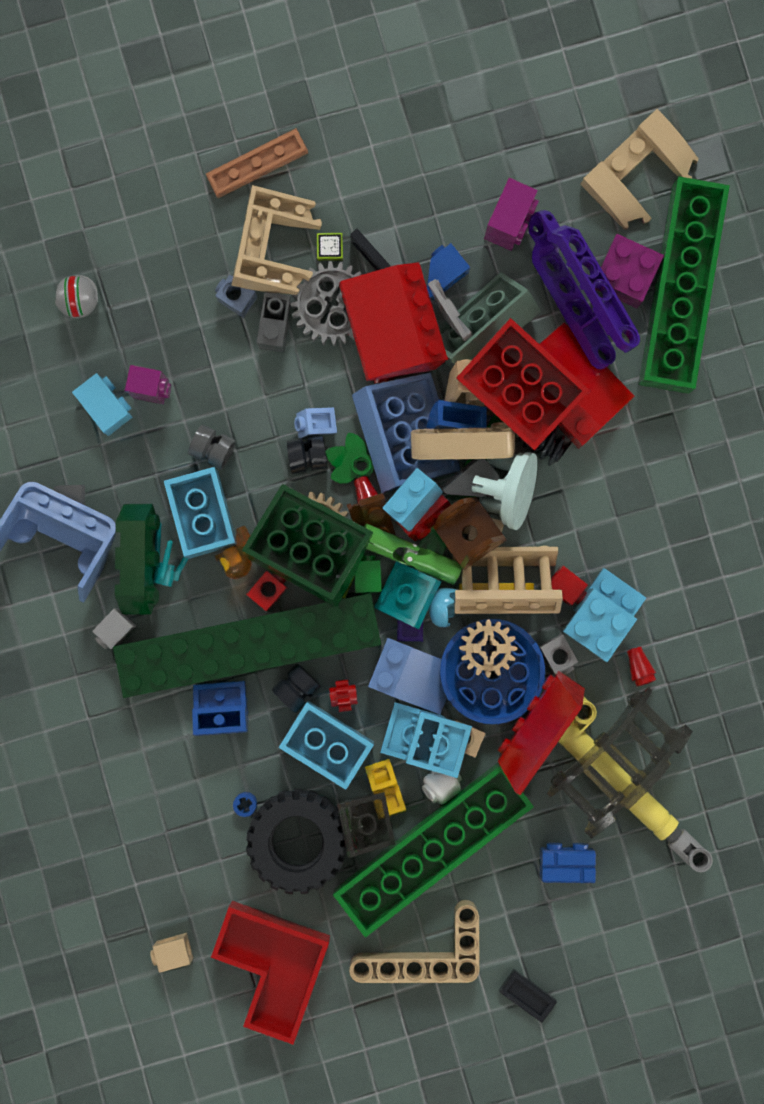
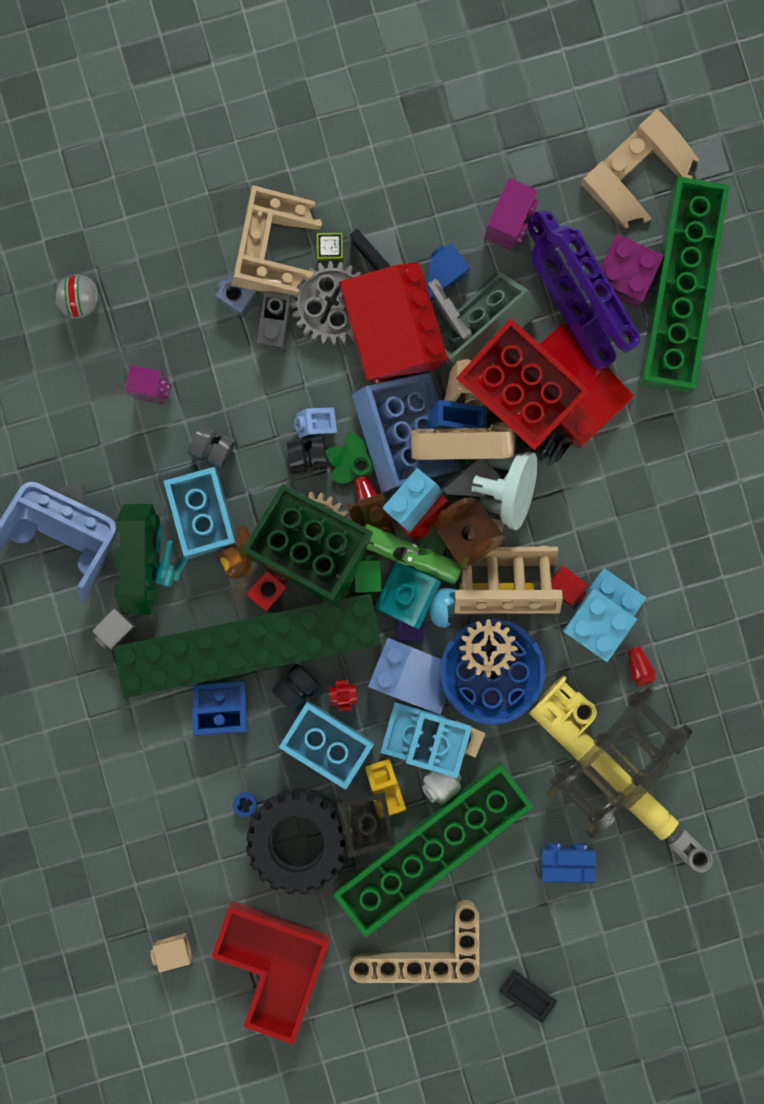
medium azure brick [72,373,133,436] -> none
nougat tile [206,128,308,199] -> none
red slope [497,671,585,795] -> none
light grey brick [539,634,578,675] -> none

